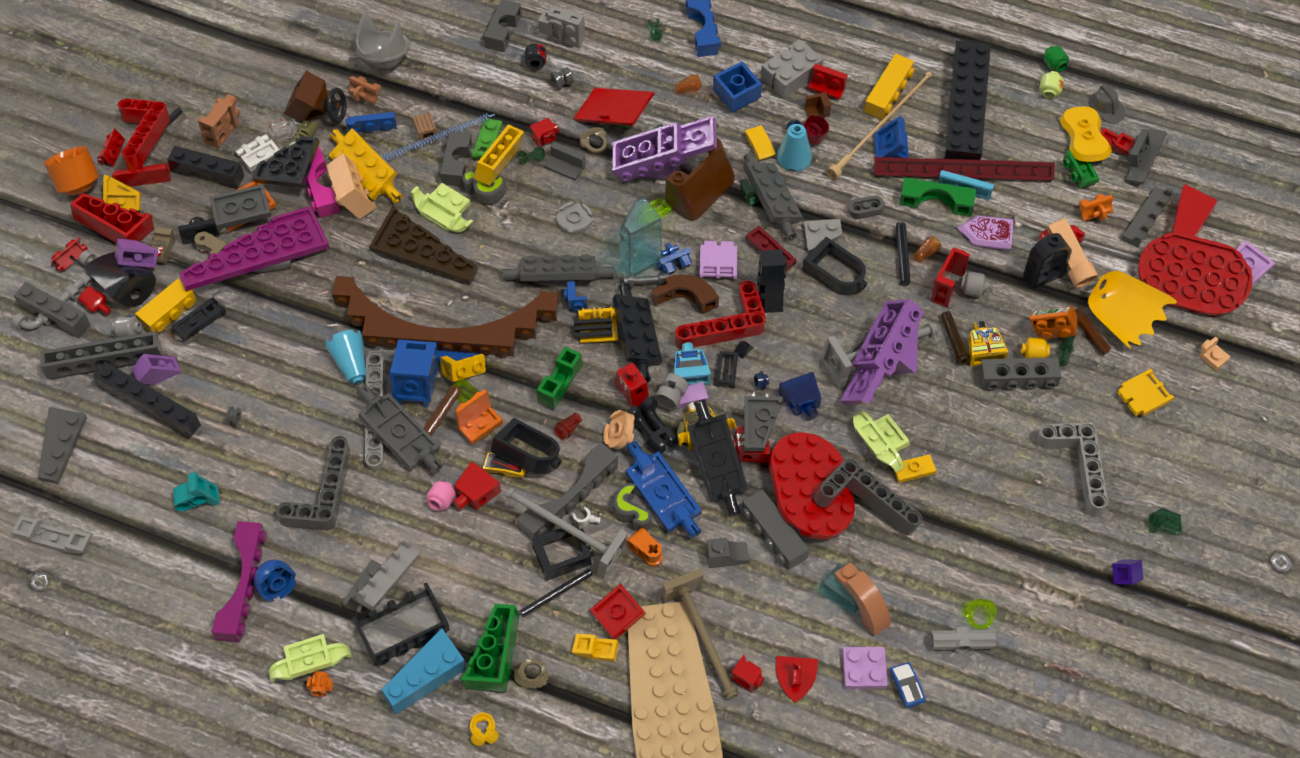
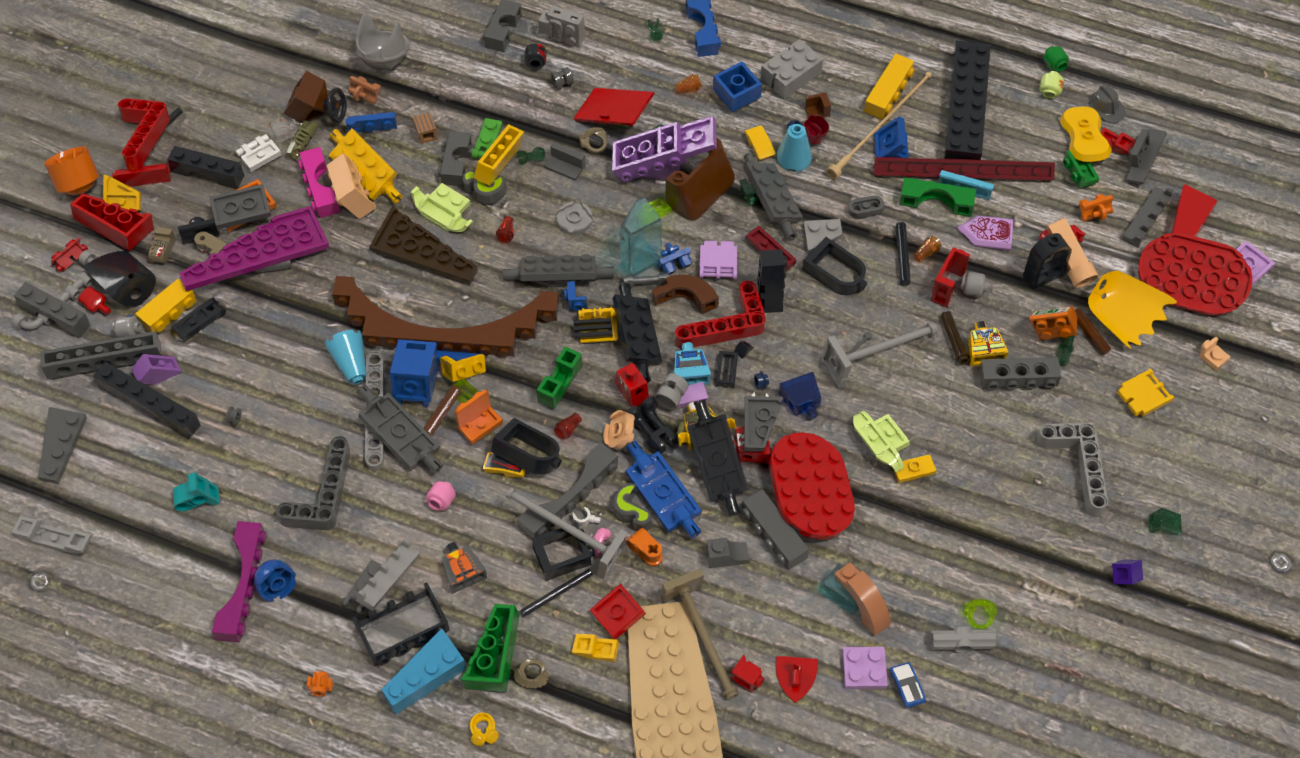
red hinge [97,128,125,167] -> none
medium lavender slope [115,239,158,268] -> none
nougat hips [198,94,240,149] -> none
black plate [252,136,320,188] -> none
yellowish green plate [269,634,352,682] -> none
light blue piece [380,113,495,160] -> none
red torso [453,461,501,510] -> none
red window [530,117,559,150] -> none
red bracket [808,63,848,100] -> none
dark grey beam [814,459,922,535] -> none
medium lavender wedge [840,299,924,405] -> none
yellow head [1021,337,1050,358] -> none
none -> torso [442,542,487,594]
none -> clear red cone [496,216,514,243]
none -> bright pink arm [593,528,611,557]

